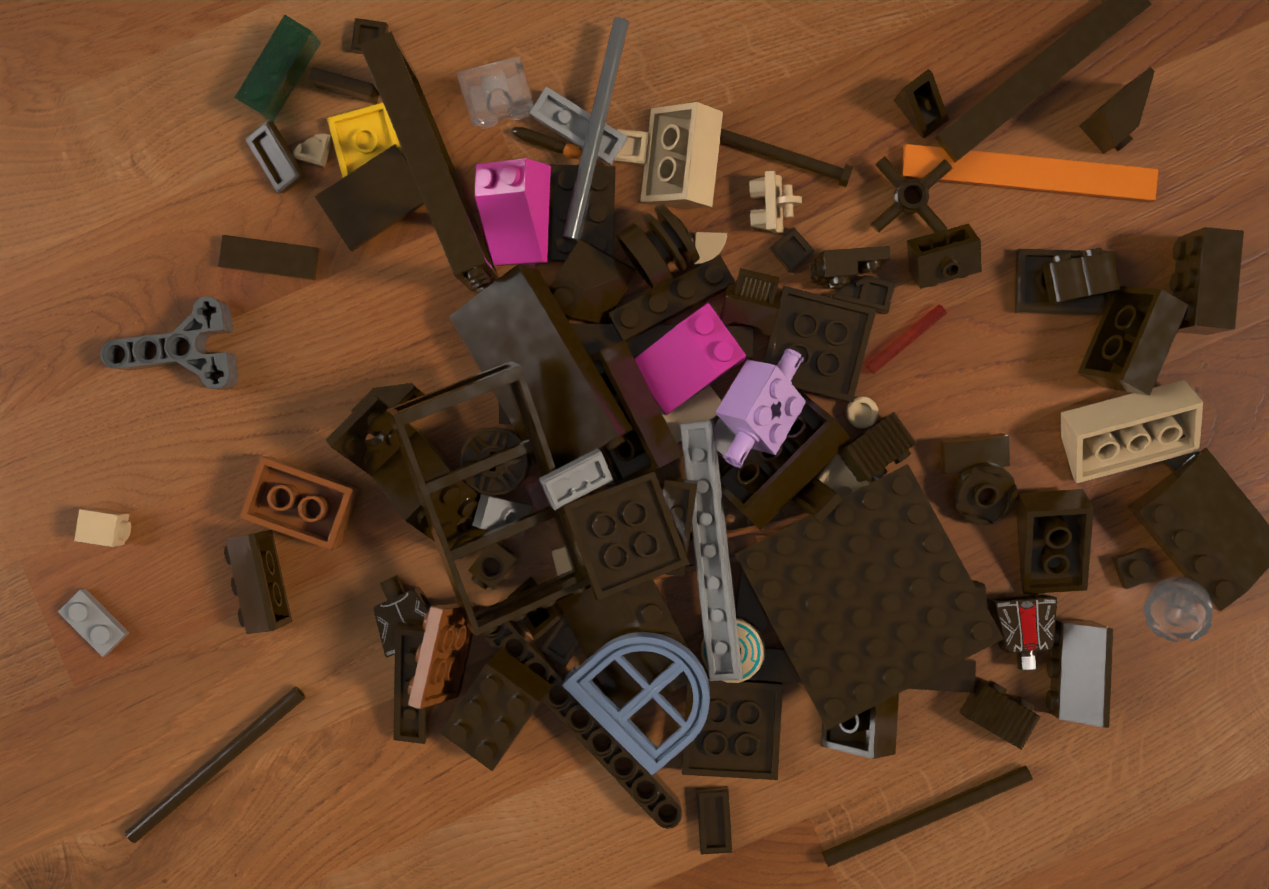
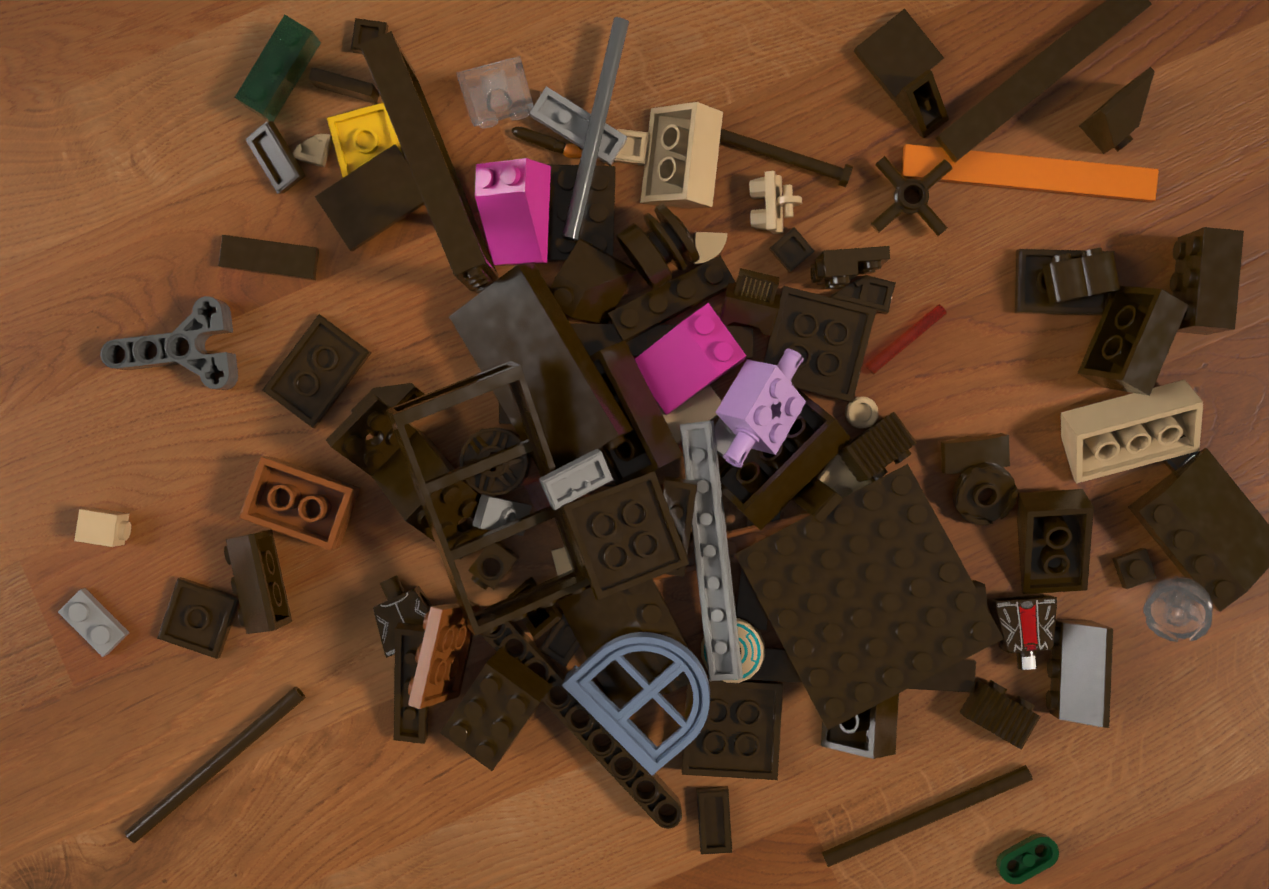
dark brown brick [907,223,982,289] -> none
none -> dark brown tile [157,577,239,659]
none -> dark brown tile [262,314,372,428]
none -> dark brown tile [853,9,944,100]
none -> dark green plate [996,833,1059,884]

